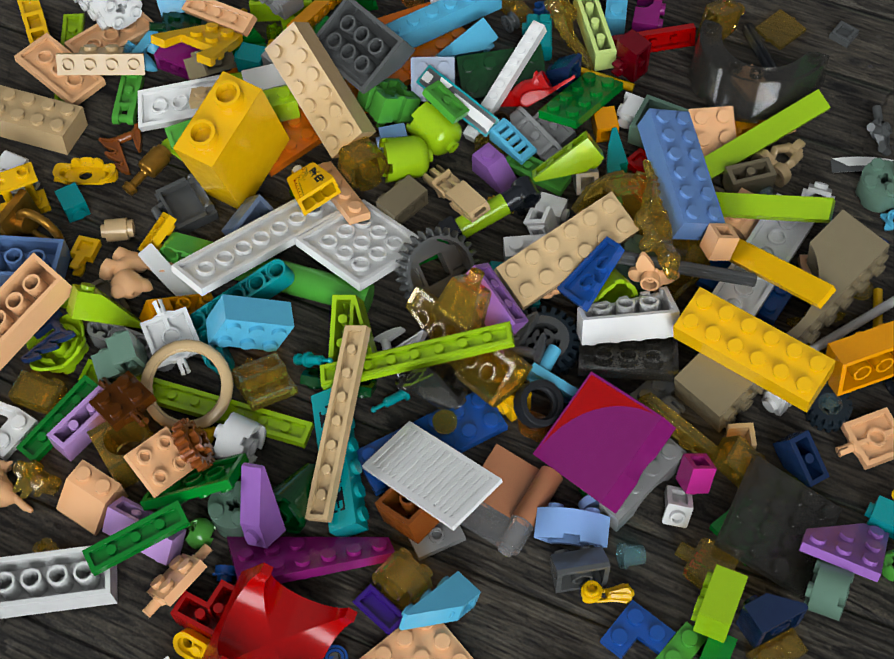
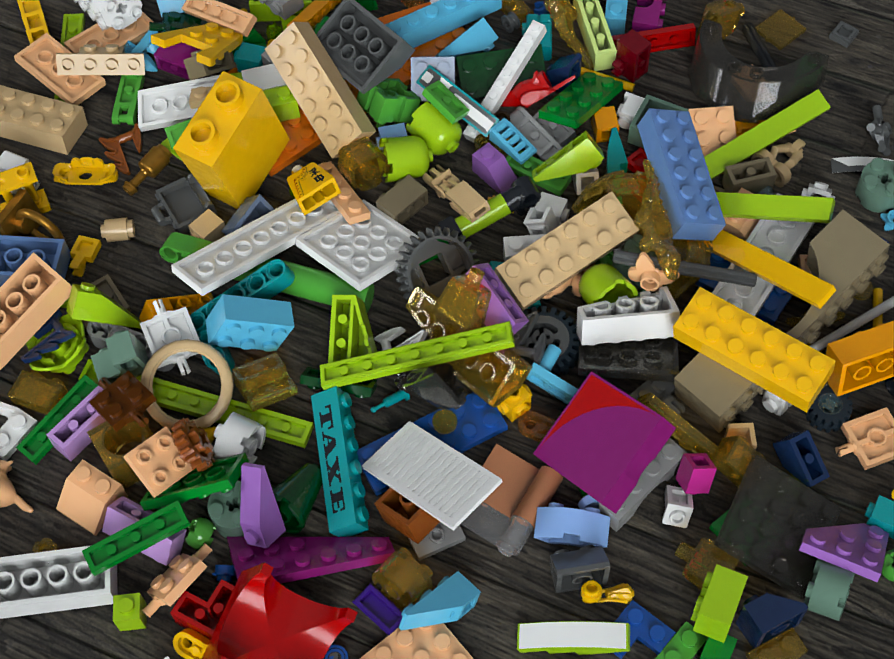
clear yellow plate [12,459,62,499] -> none
teal brick [54,182,91,223] -> none
light nougat animal [99,246,174,299] -> none
yellow plate [137,212,177,252] -> none
white sticker [138,243,198,296] -> none
teal piece [293,352,333,368] -> none
tan plate [305,325,371,523] -> none
black tyre [514,379,564,428] -> none
blue wing [557,236,625,312] -> none
clear light blue piece [616,543,646,569] -> none
light nougat brick [699,223,740,261] -> none
none -> lime brick [113,593,147,631]
none -> tan brick [188,209,226,242]
none -> white slope [517,621,630,655]

